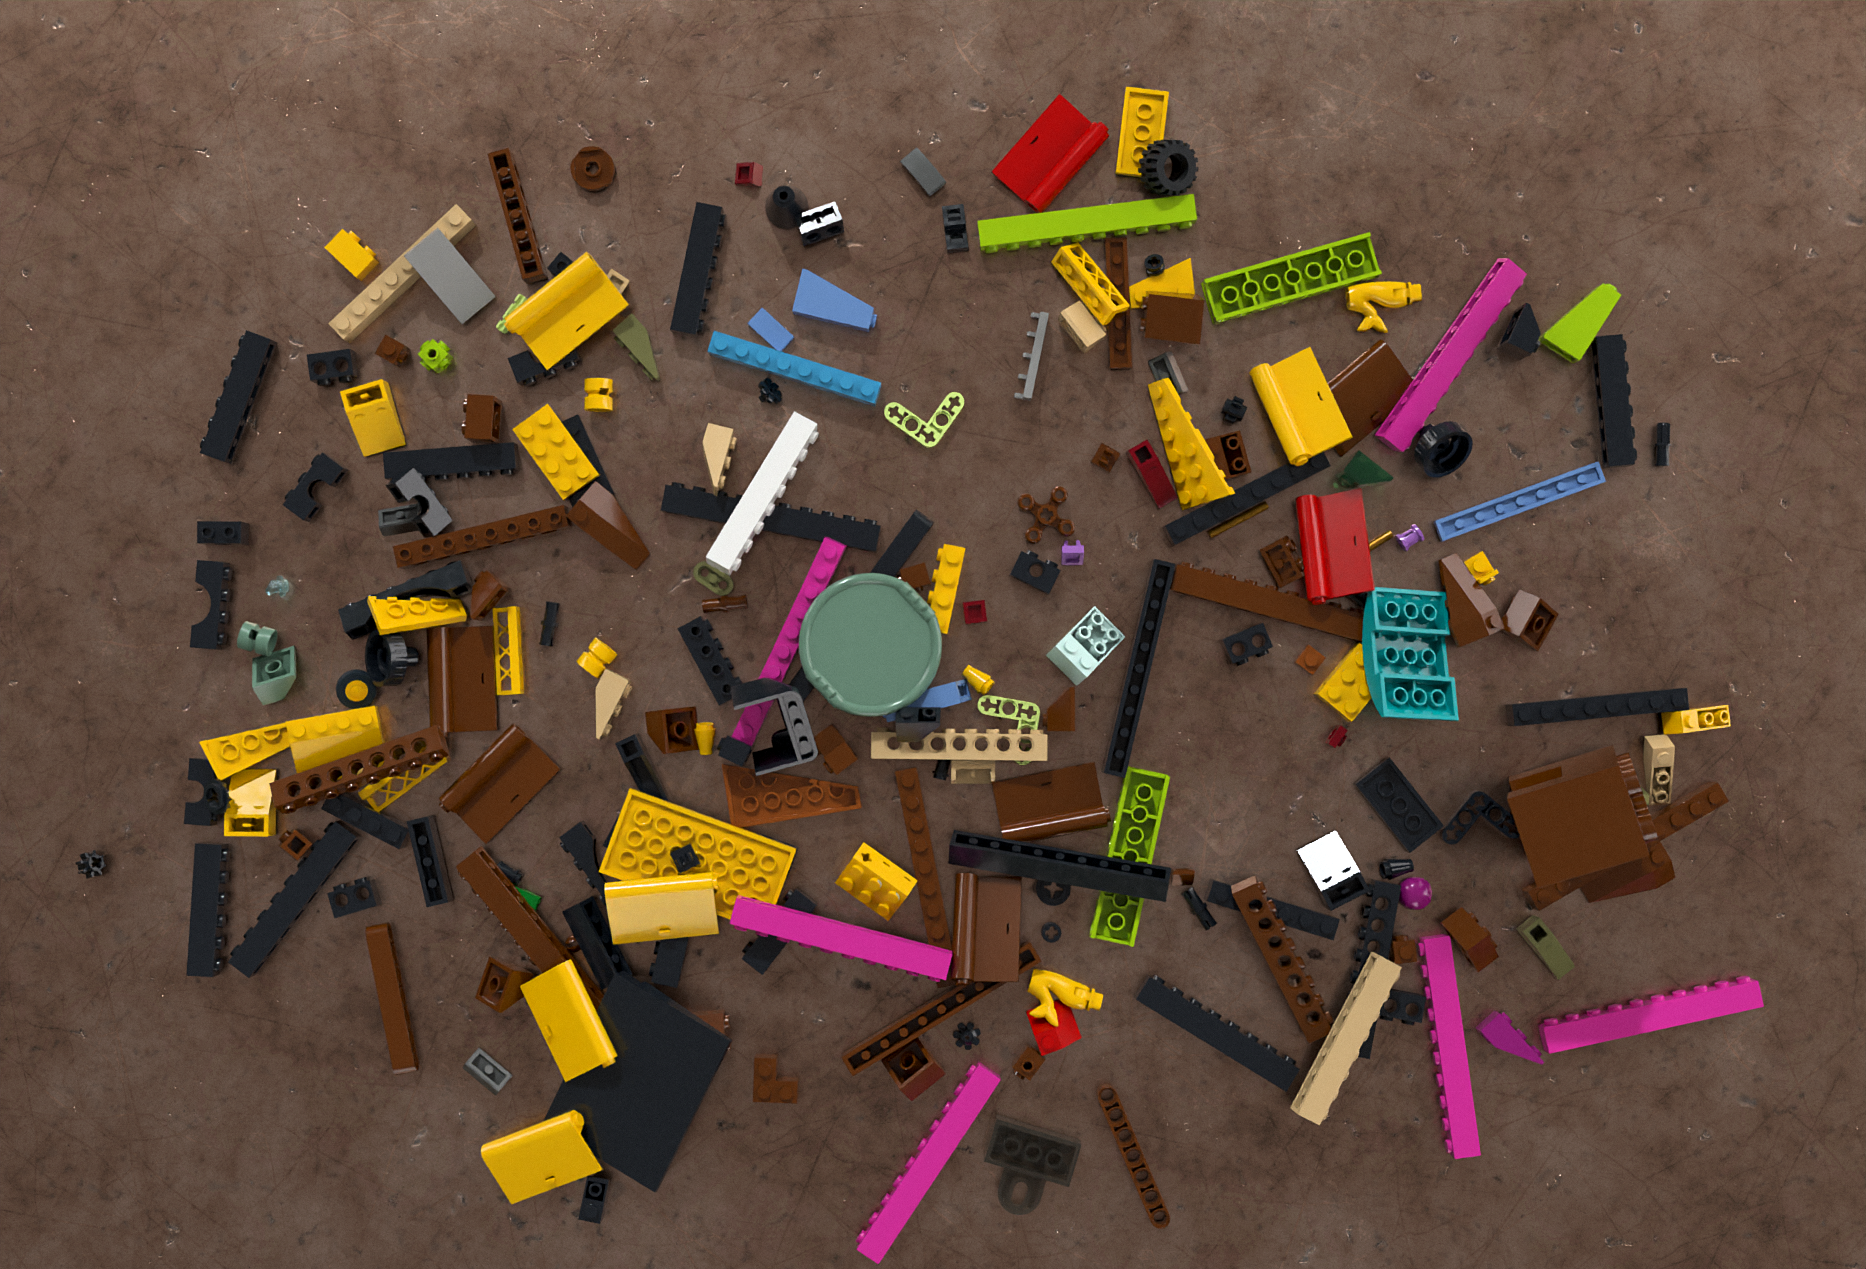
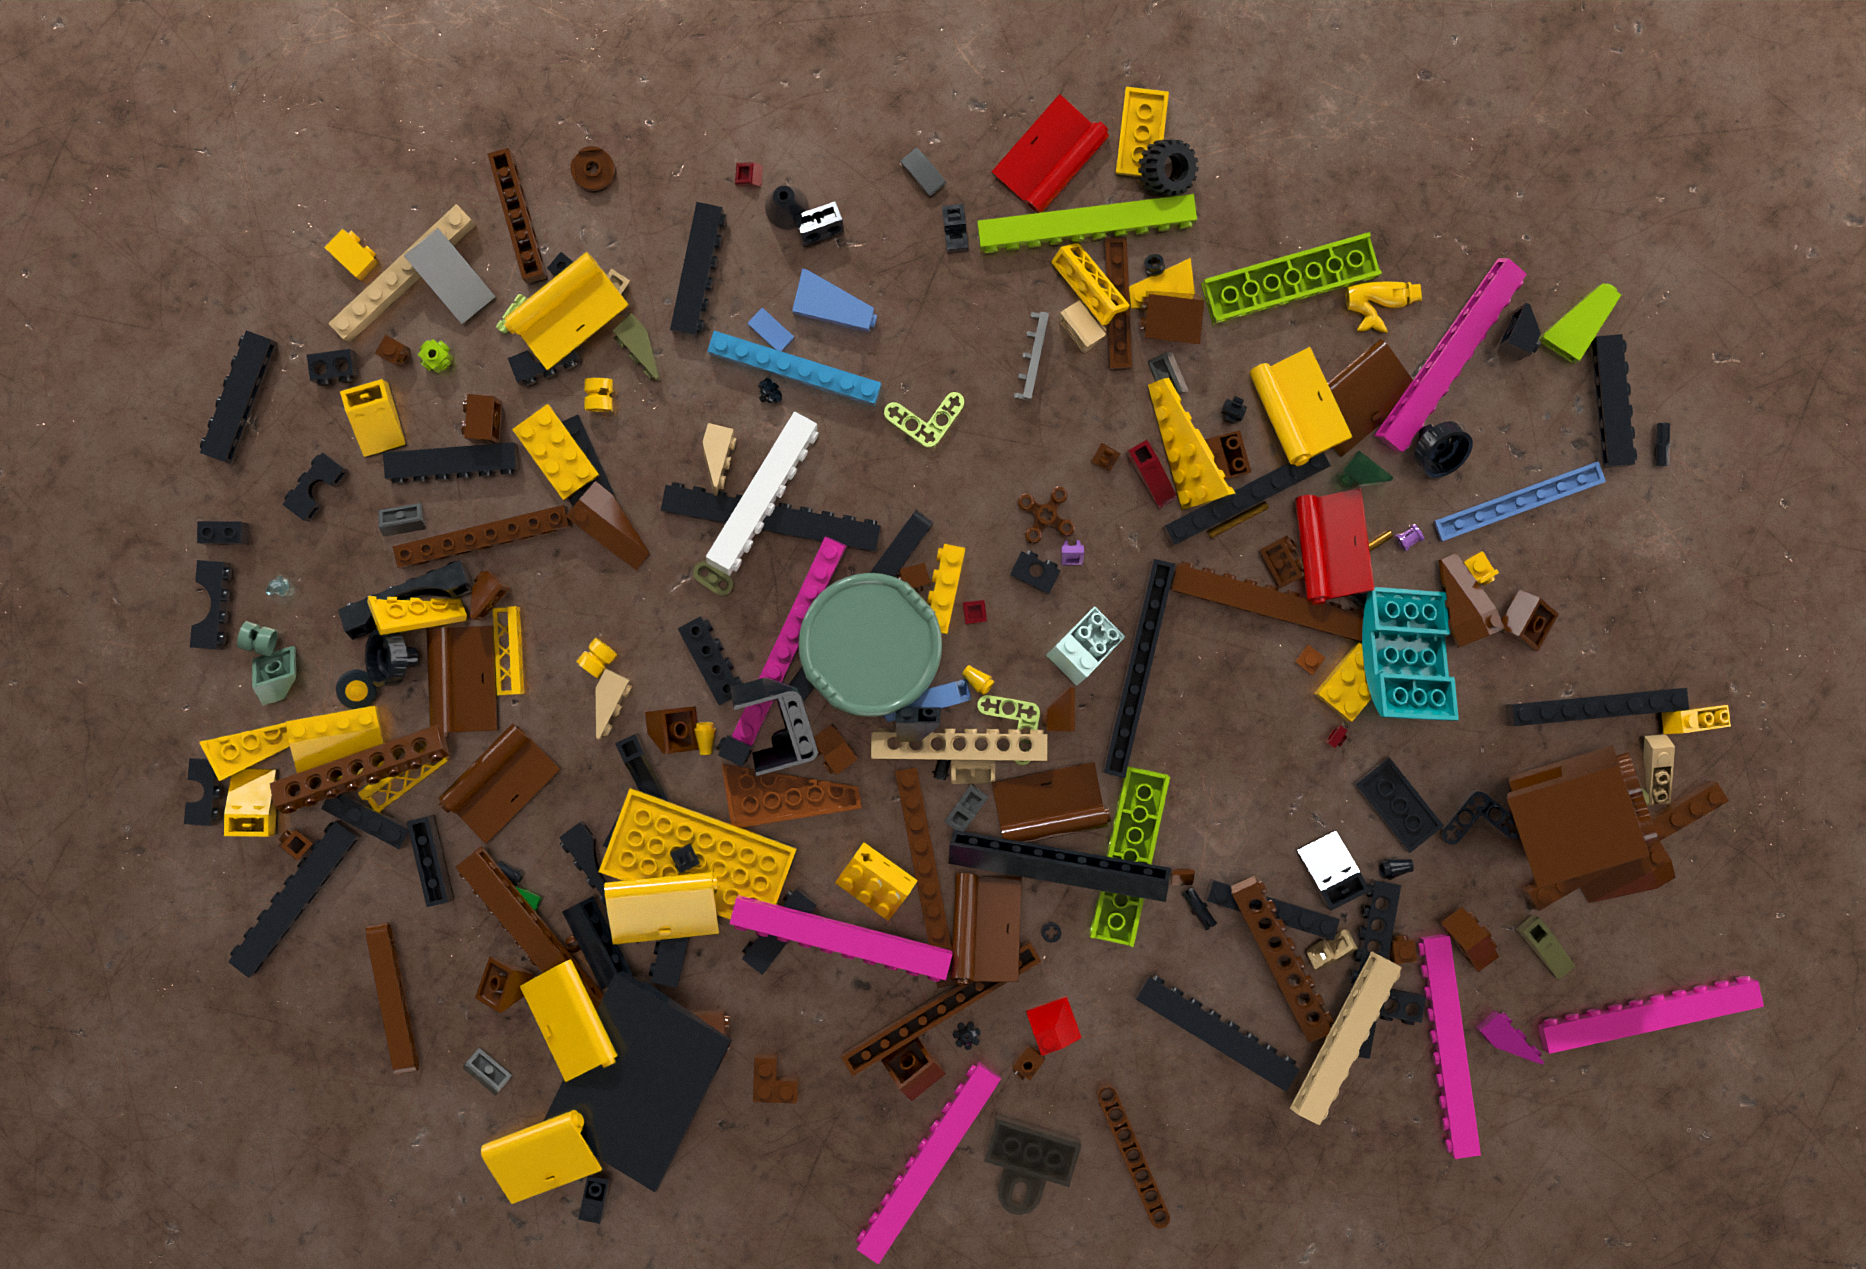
black gear [75,850,106,879] -> none
black brick [186,842,230,977] -> none
black gear [203,779,232,814] -> none
black brick [327,877,382,919] -> none
arch [385,468,453,538] -> none
black pin [539,601,560,647] -> none
reddish brown pin [702,594,748,613] -> none
yellow piece [1027,969,1103,1027] -> none
black gear [1036,880,1071,906] -> none
black brick [1220,623,1273,666] -> none
magenta hair [1399,877,1433,910] -> none
none -> dark grey slope [944,784,989,832]
none -> tan slope [1306,929,1358,970]

